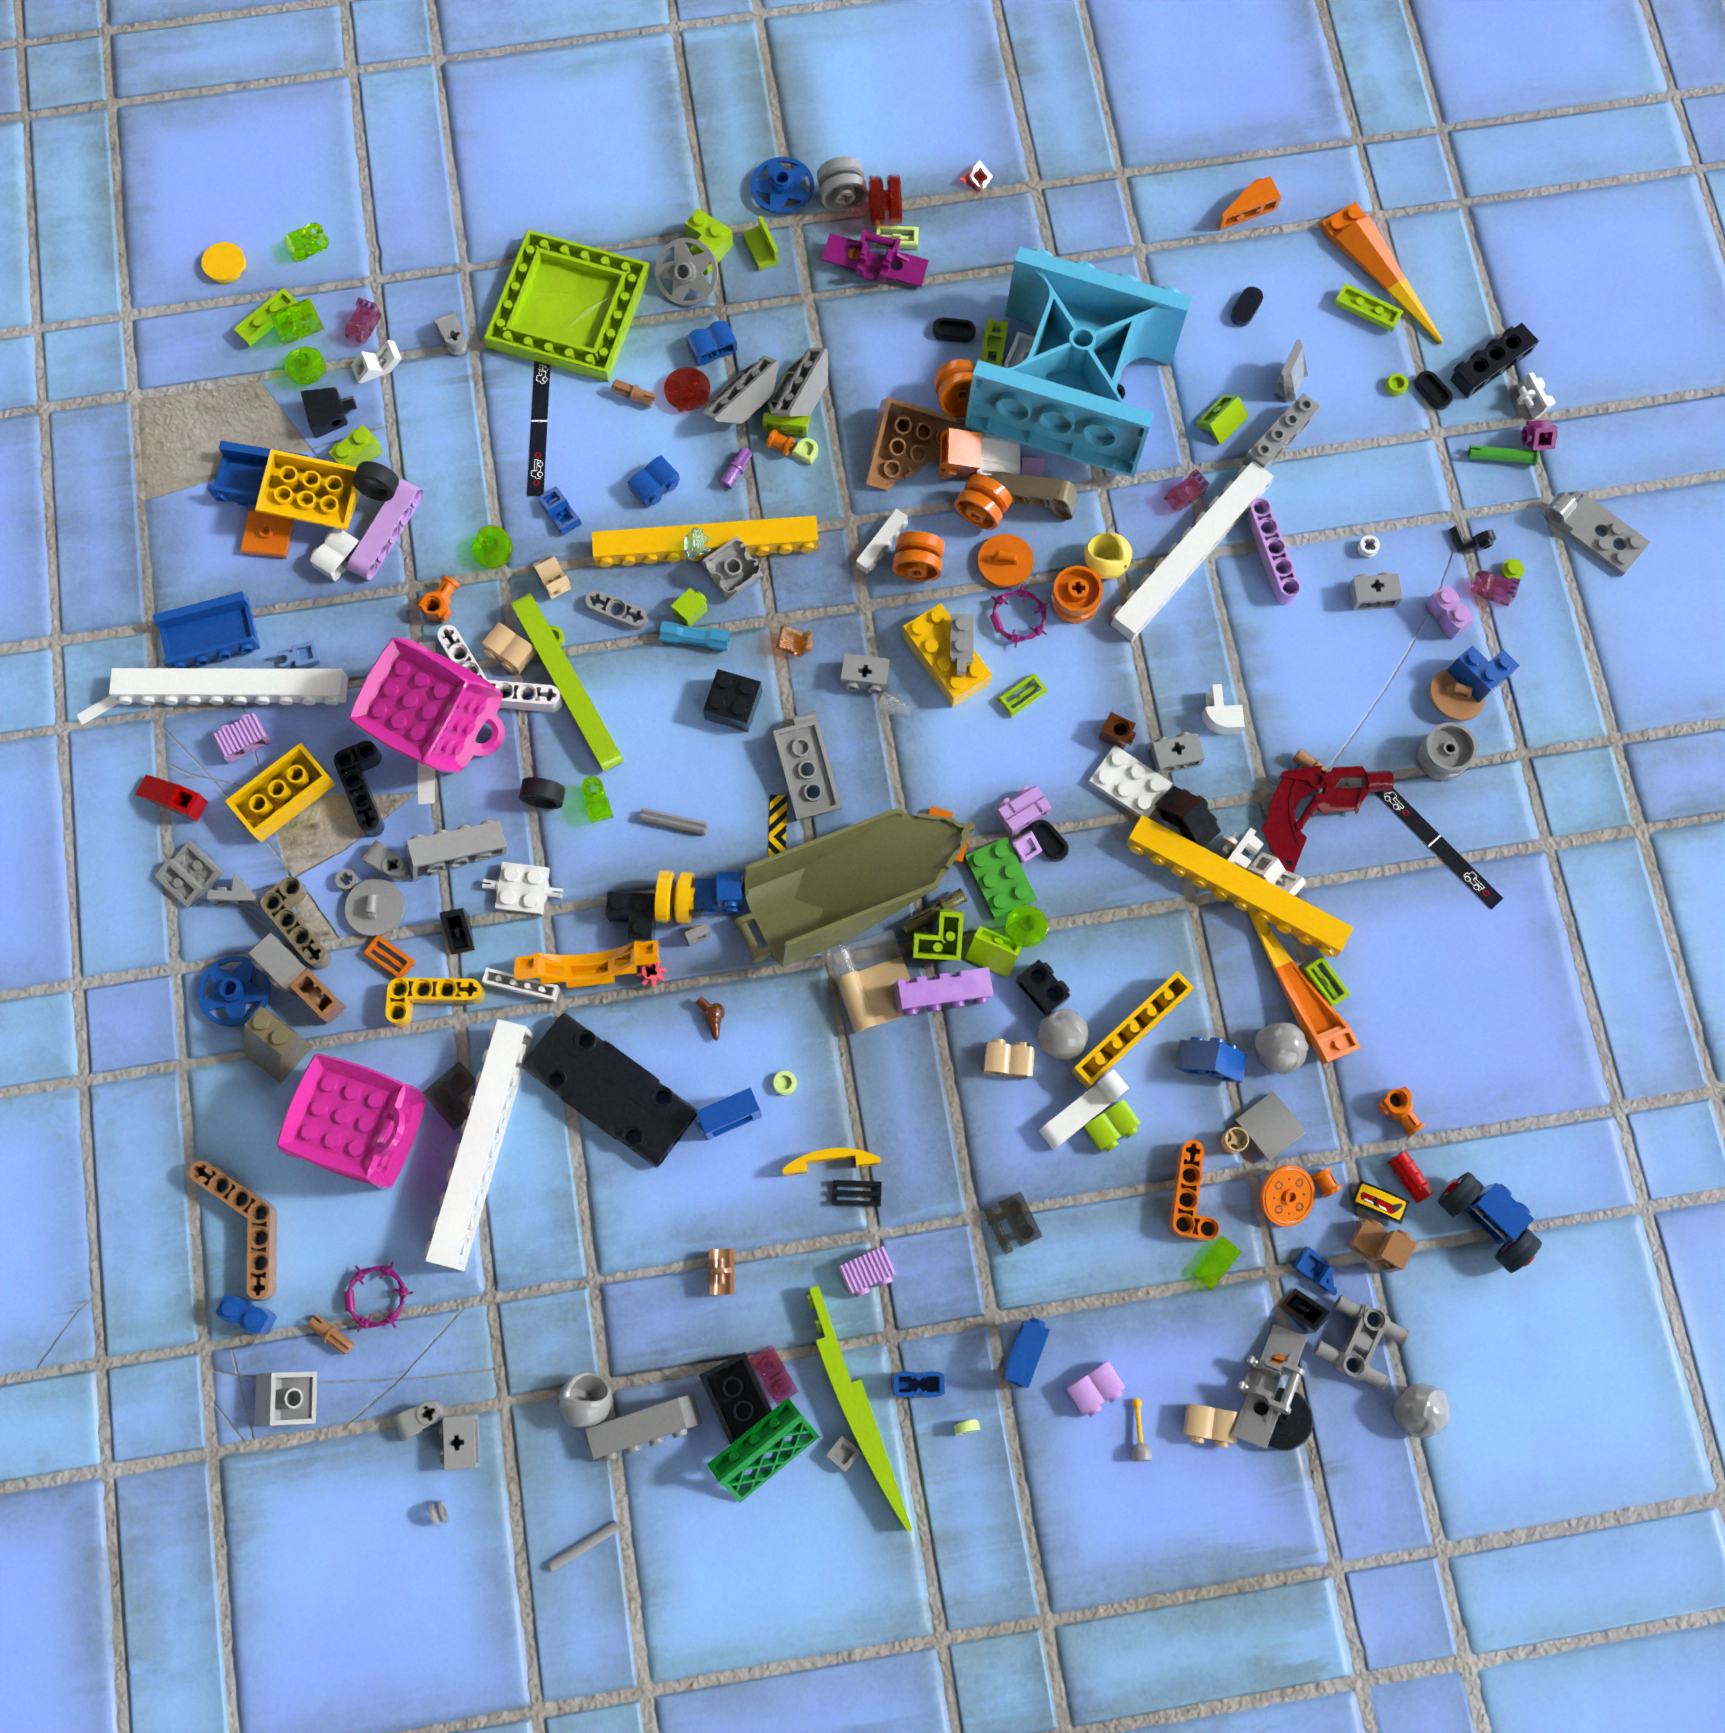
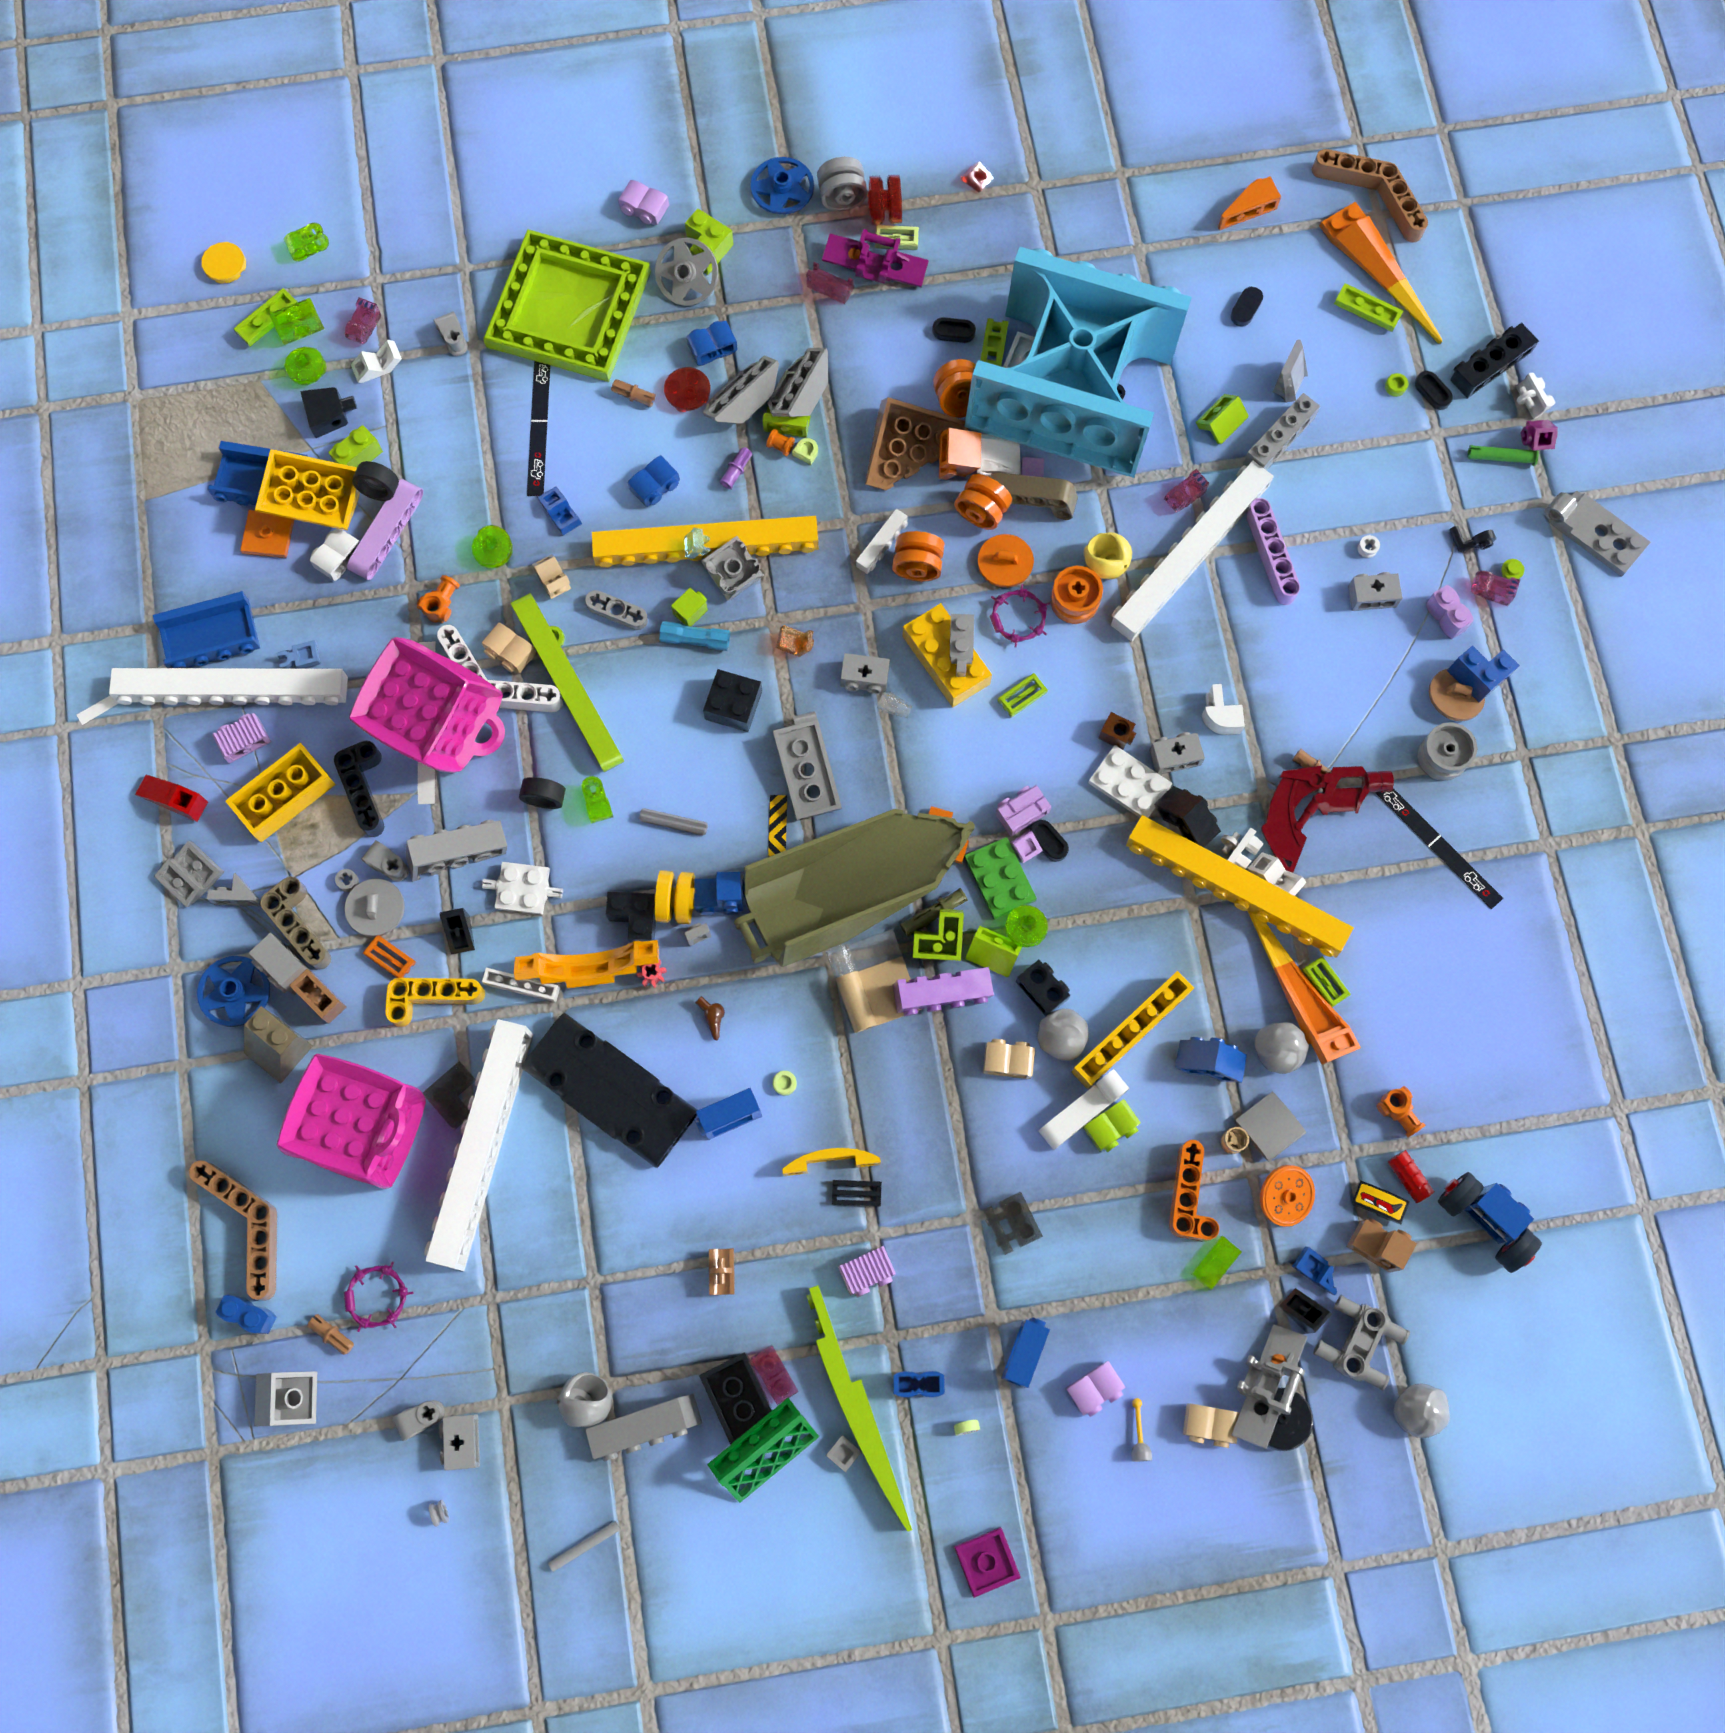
lime panel [743,215,779,271] -> none
orange bush [1311,1166,1342,1198] -> none
none -> lavender brick [618,180,669,225]
none -> clear pink hinge [806,262,855,304]
none -> magenta tile [954,1527,1021,1598]
none -> medium nougat beam [1312,149,1428,243]

